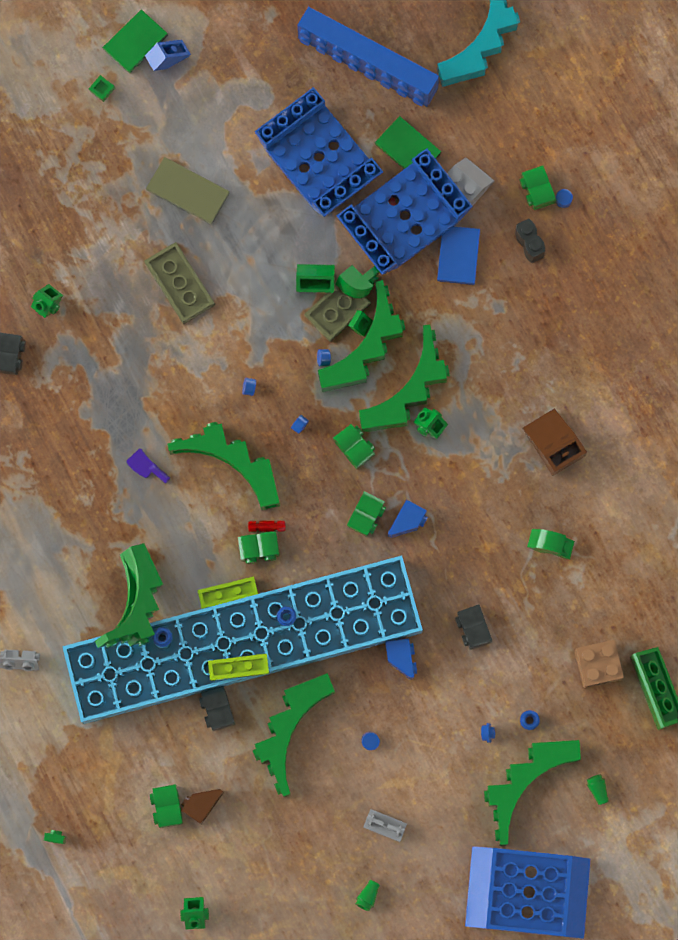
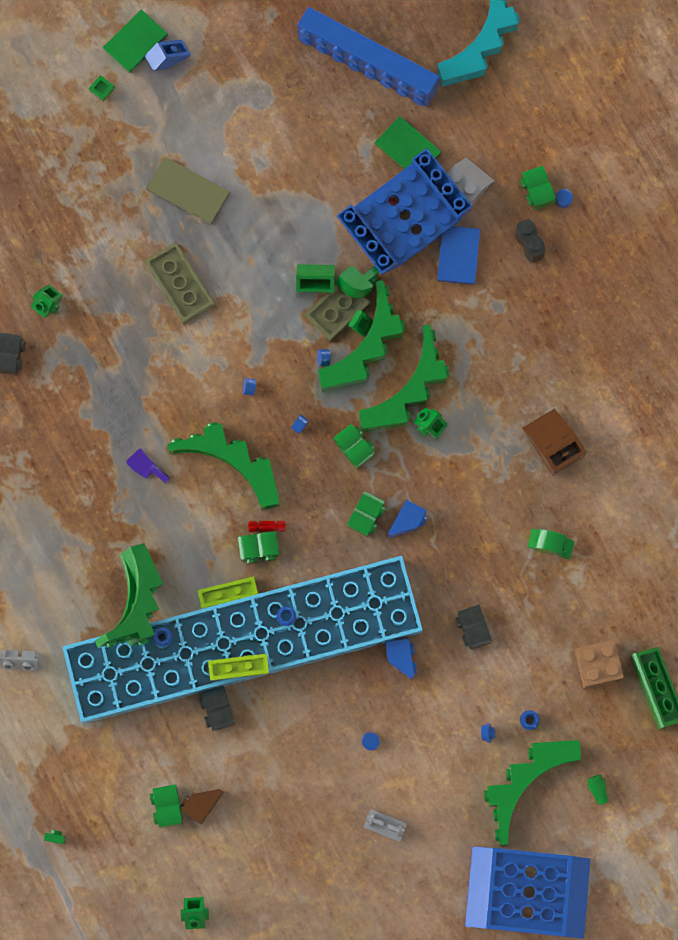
green arch [253,673,335,797] -> none
blue slope [255,87,383,217] -> none
green cone [356,880,380,911] -> none

